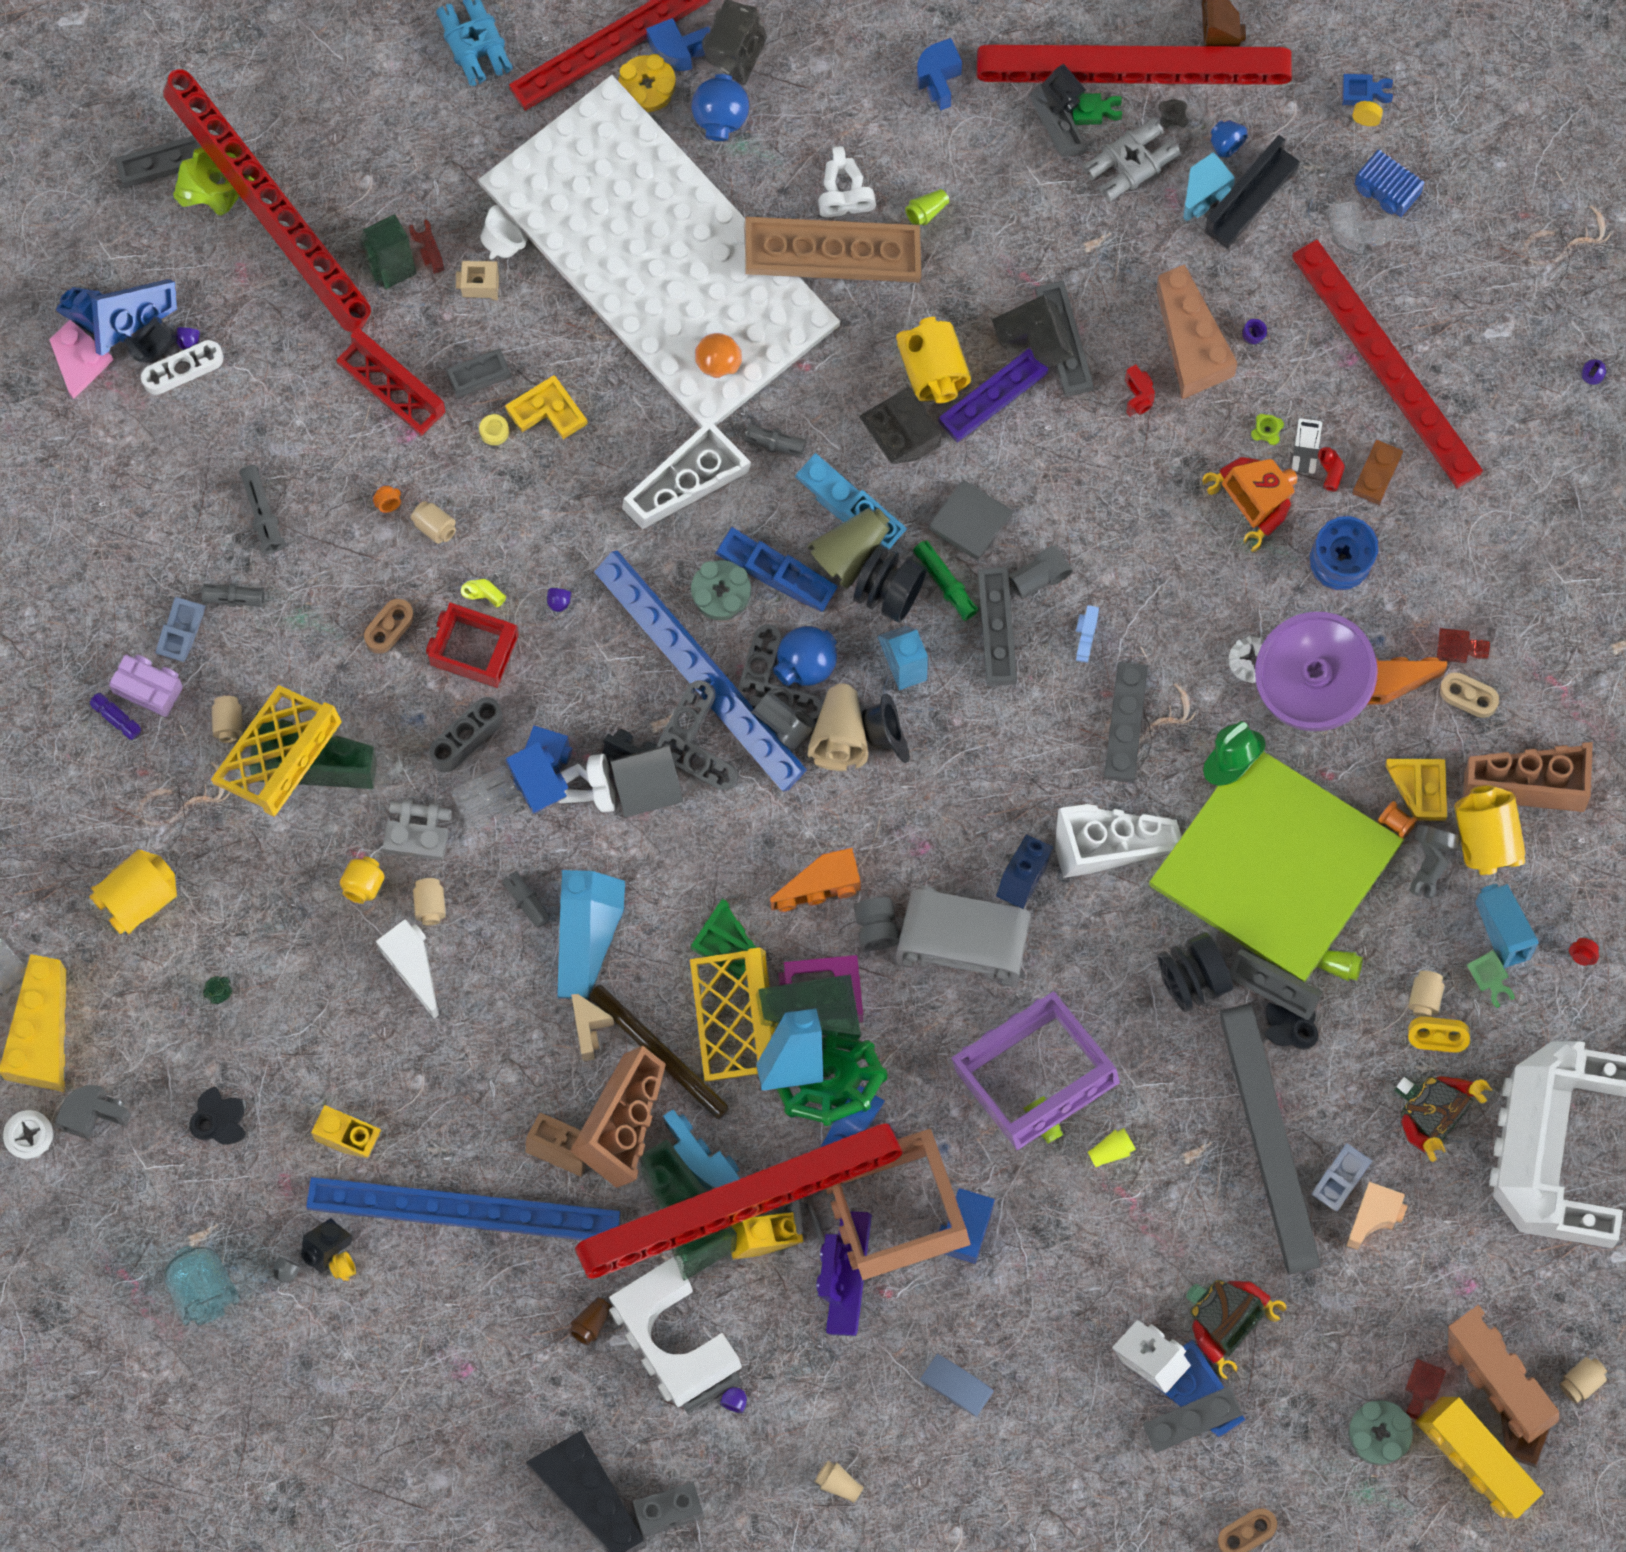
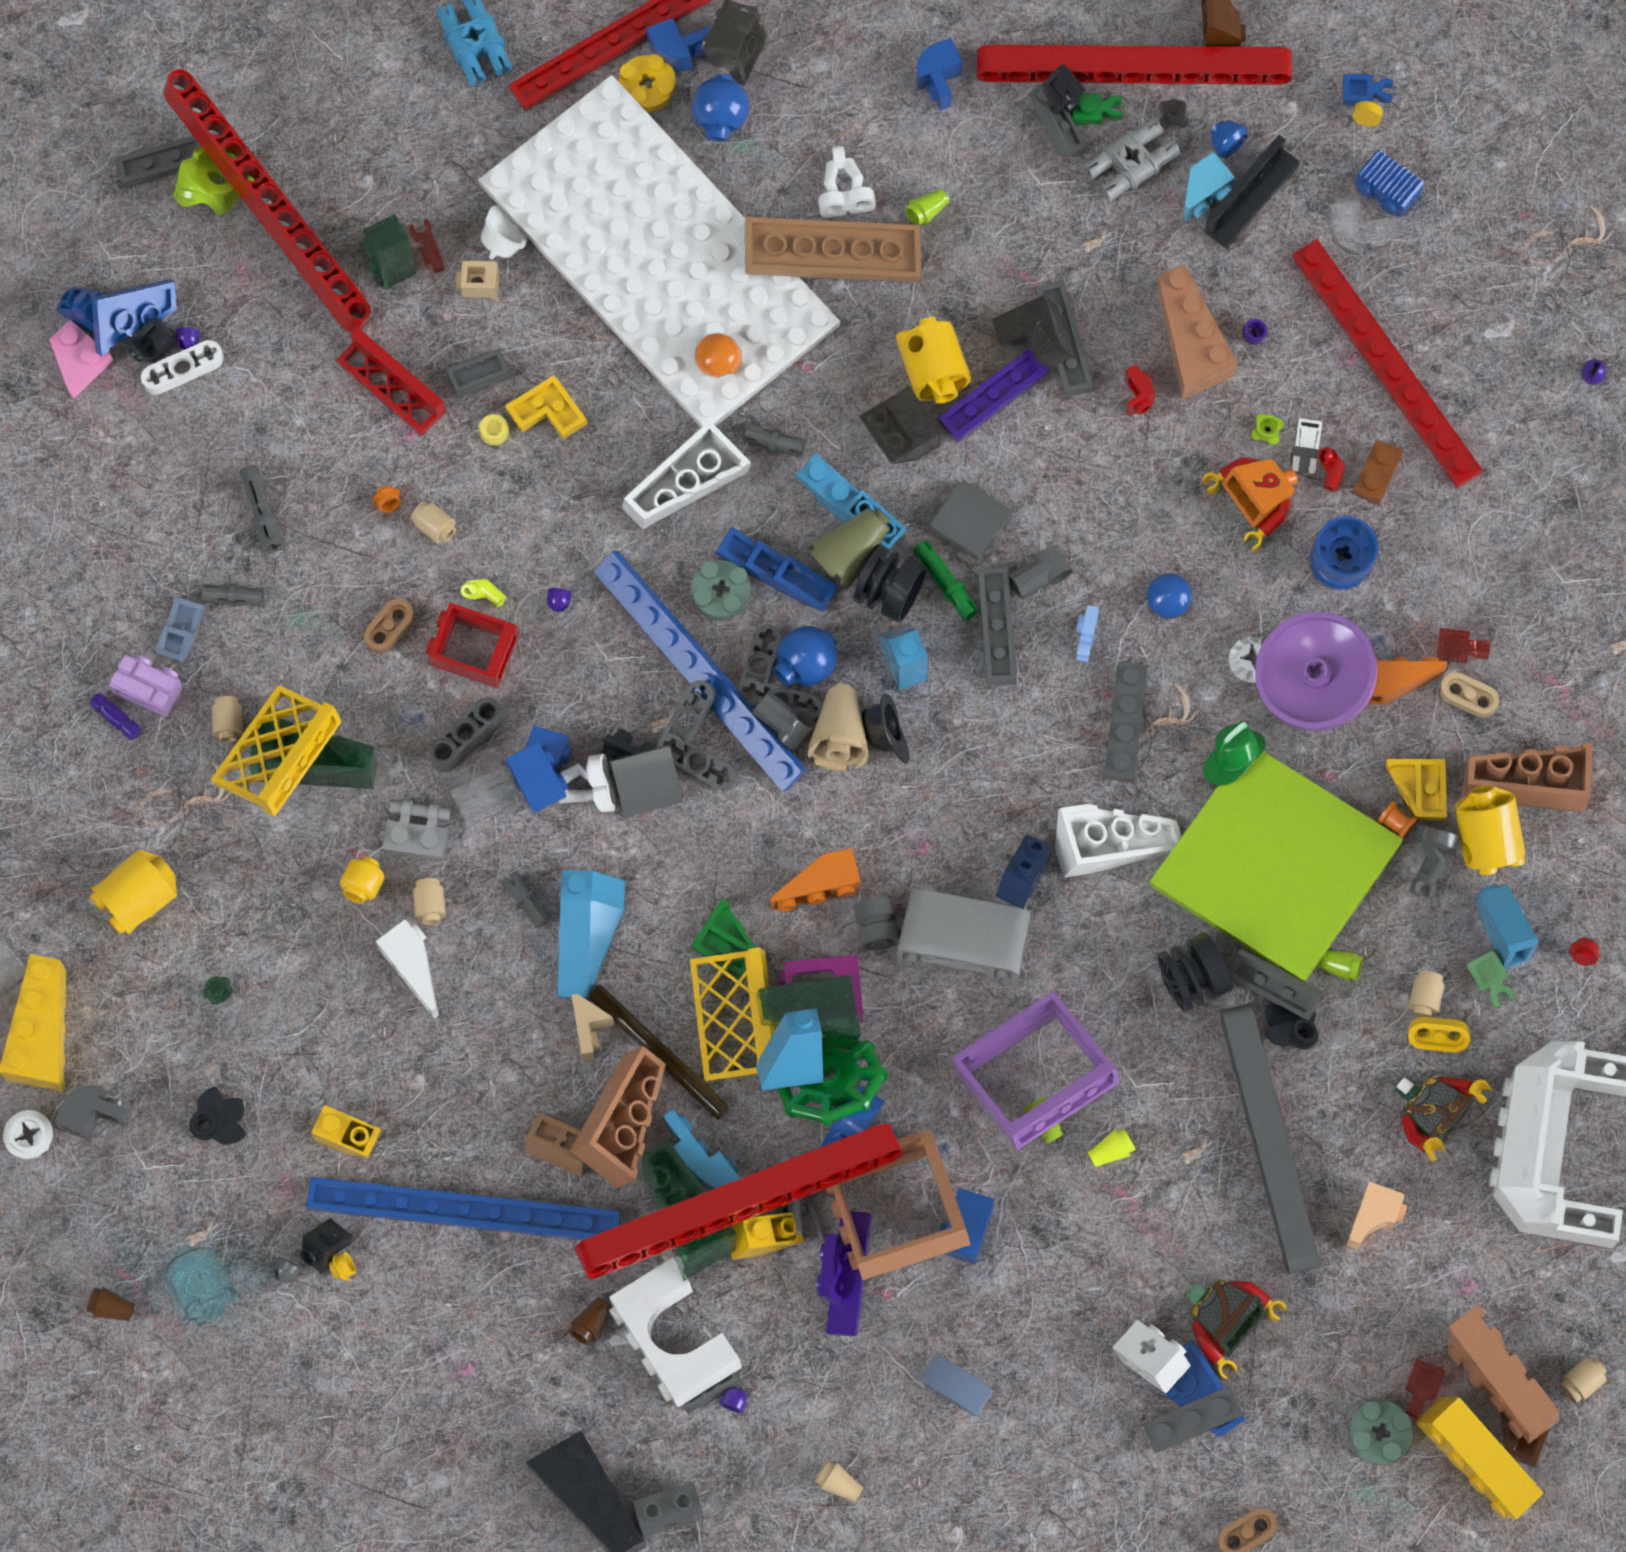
sand blue slope [1311,1143,1373,1212] -> none
none -> reddish brown cone [86,1287,135,1322]
none -> blue hair [1146,573,1192,619]

